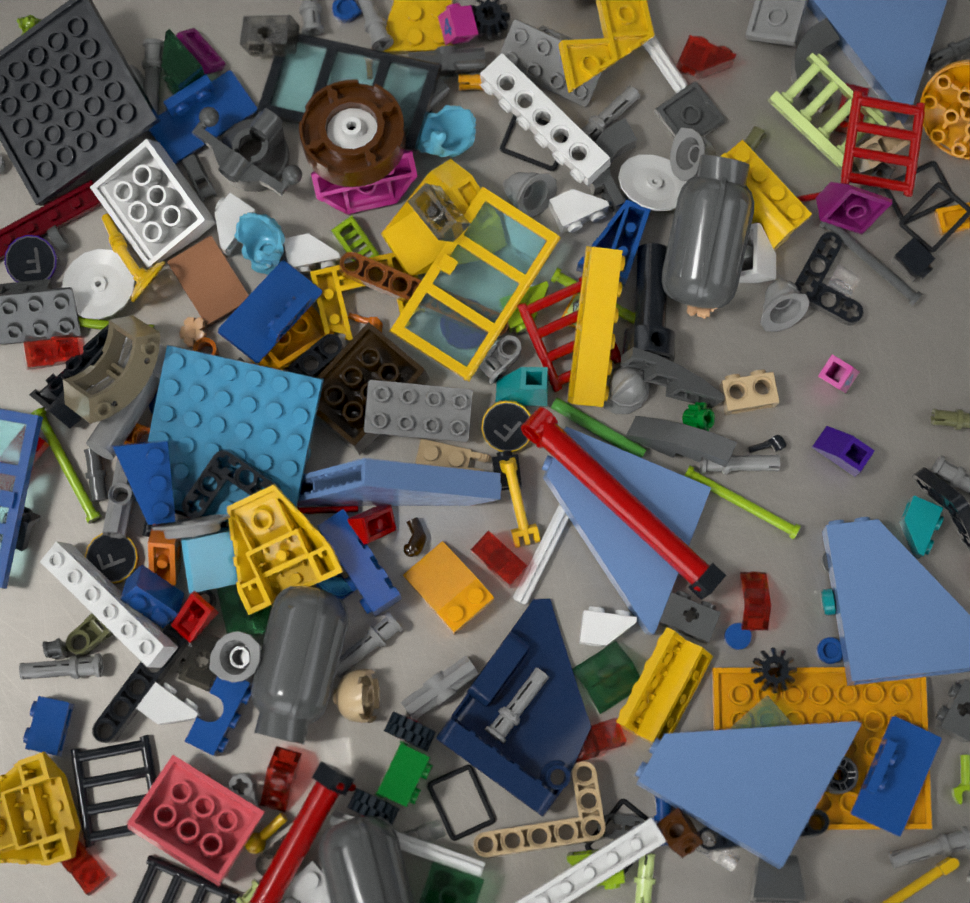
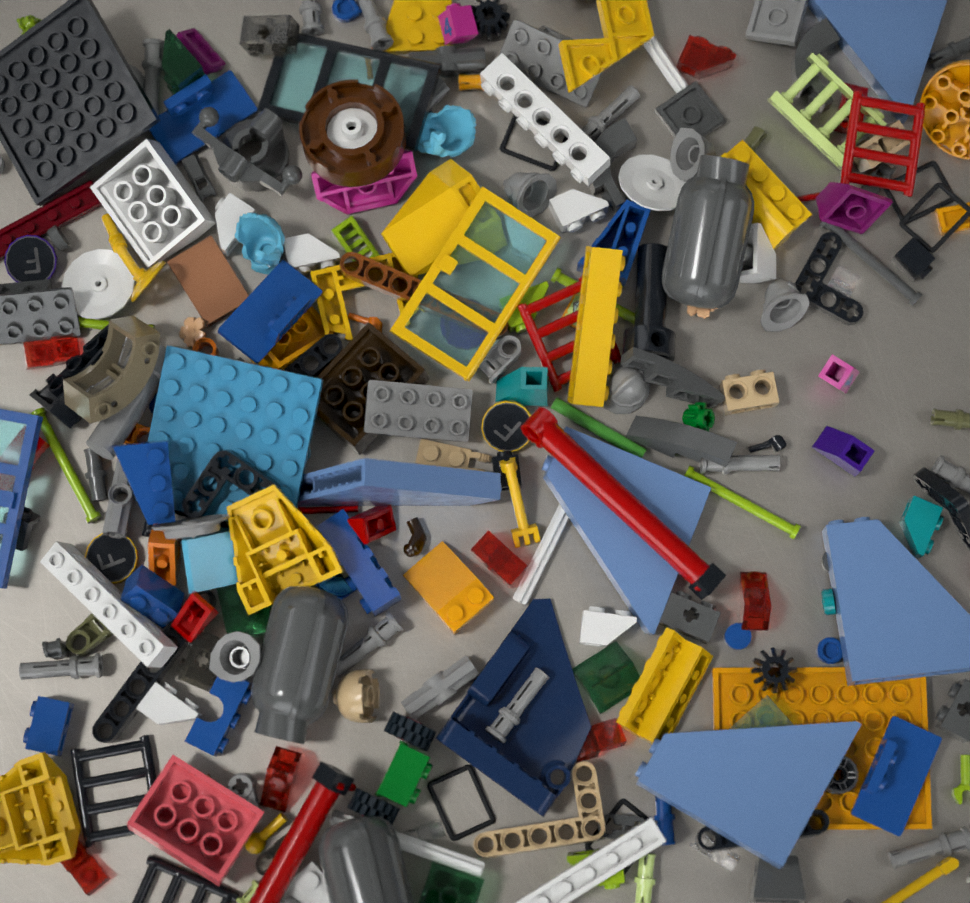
clear tile [321,737,351,767] -> none
clear smoke brick [408,183,470,242] -> none
reddish brown brick [657,808,704,858] -> none

